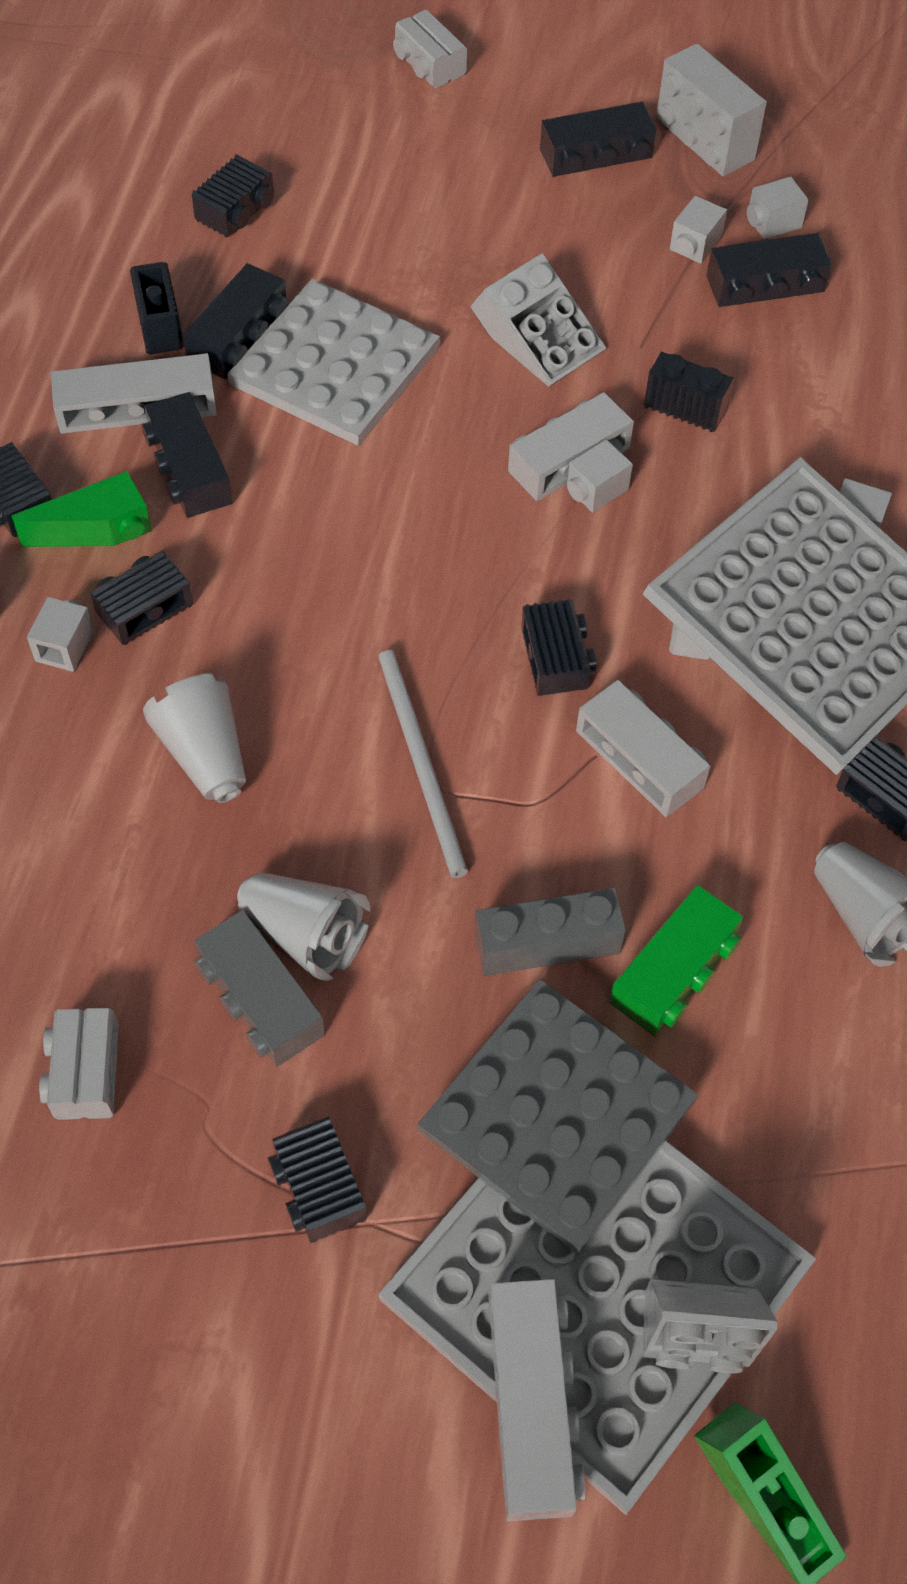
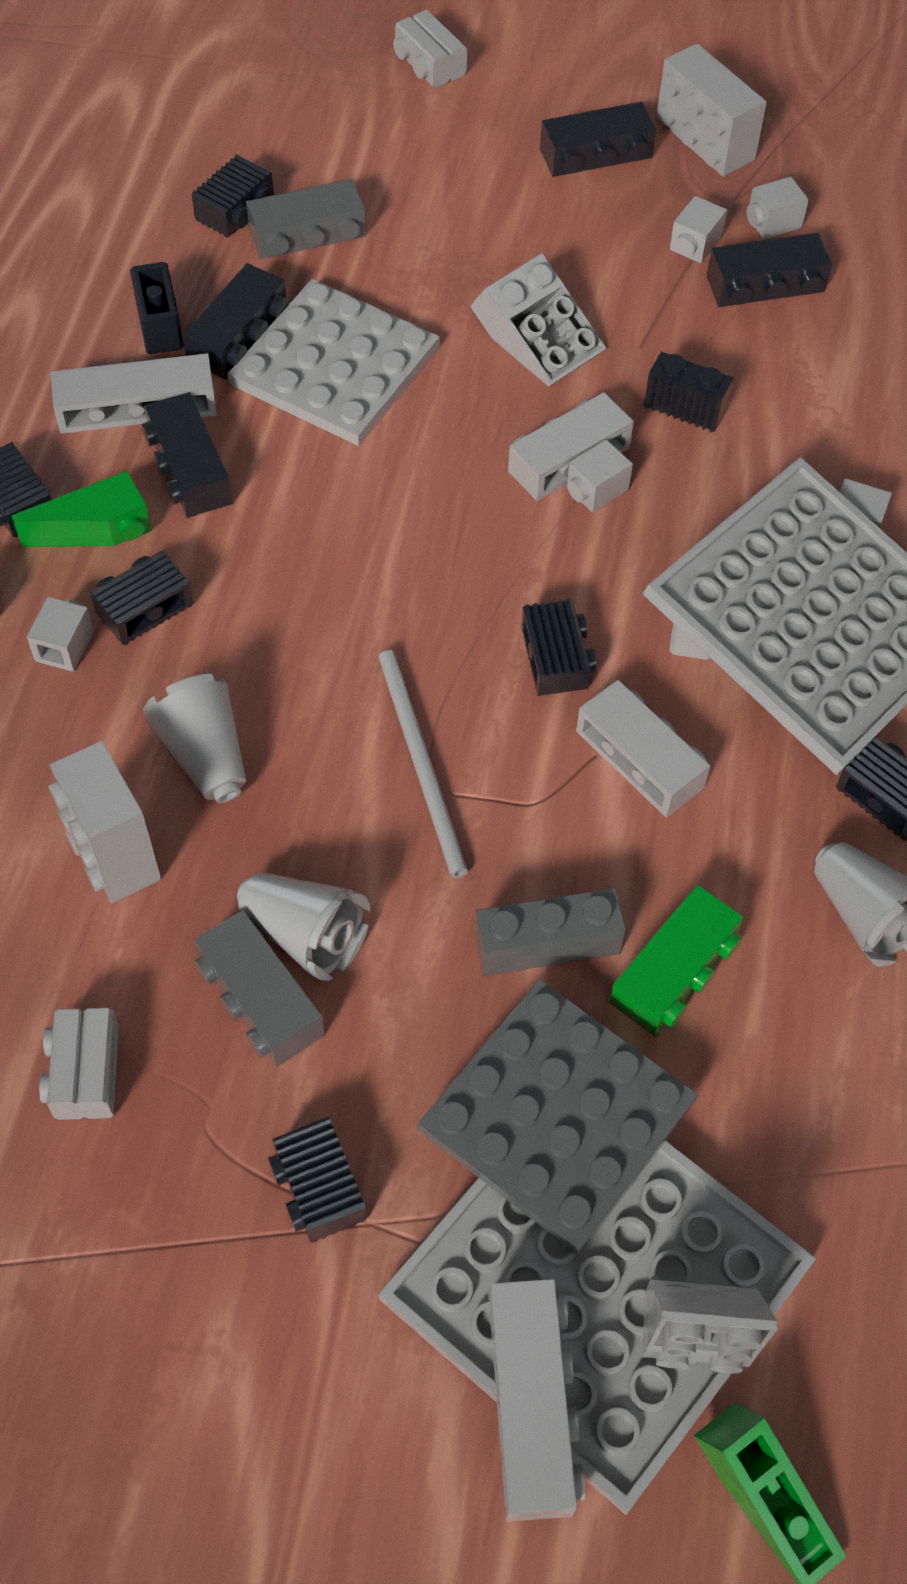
none -> light grey brick [48,741,162,904]
none -> dark grey brick [246,179,366,260]

